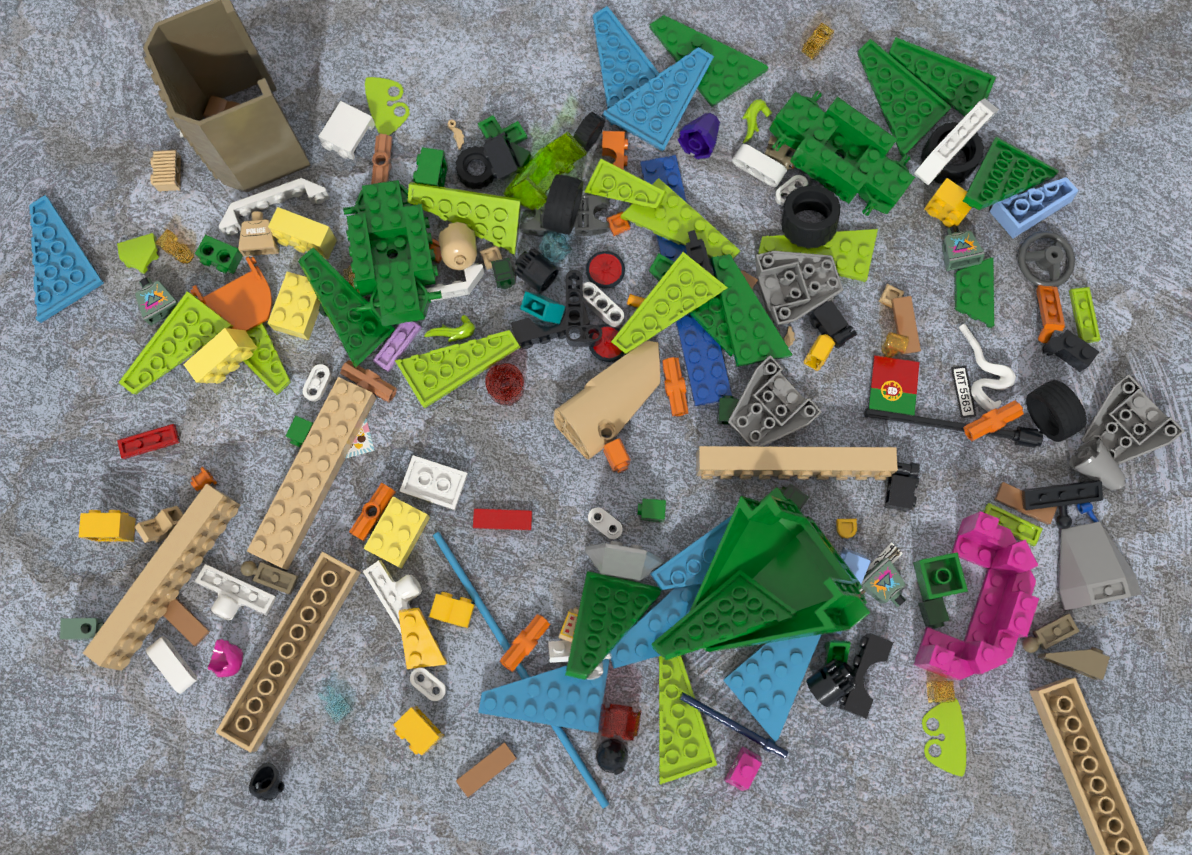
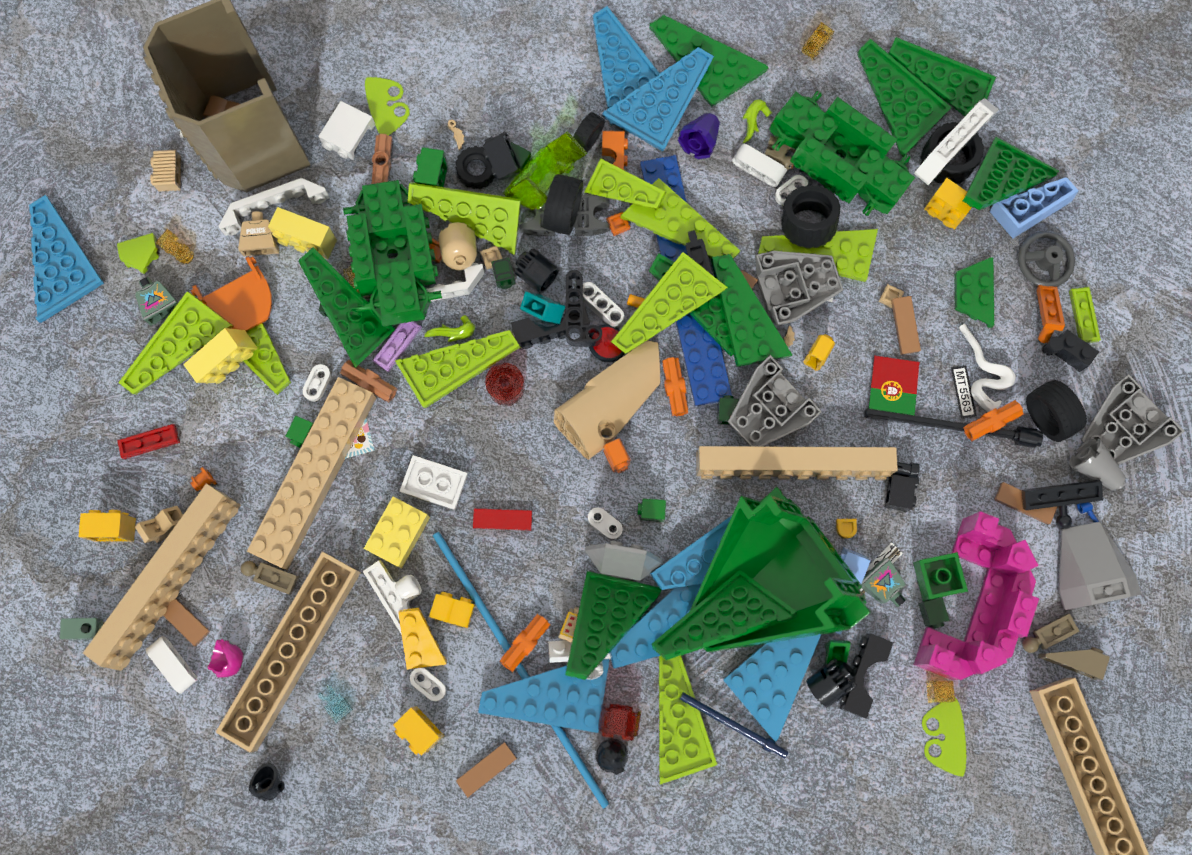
green brick [195,235,243,274] -> none
white plate [195,564,276,620] -> none
light yellow brick [268,272,320,340] -> none
orange piece [349,482,396,541] -> none
green plate [478,115,527,144] -> none
clear light blue brick [538,233,572,263] -> none
red wheel [586,251,625,289] -> none
dark pink torso [724,746,762,791] -> none
dark green brick [780,484,809,509] -> none
black hinge [809,300,857,349] -> none
clear yellow piece [881,332,909,358] -> none
sand green torso [942,226,985,271] -> none
lime tile [983,503,1043,547] -> none

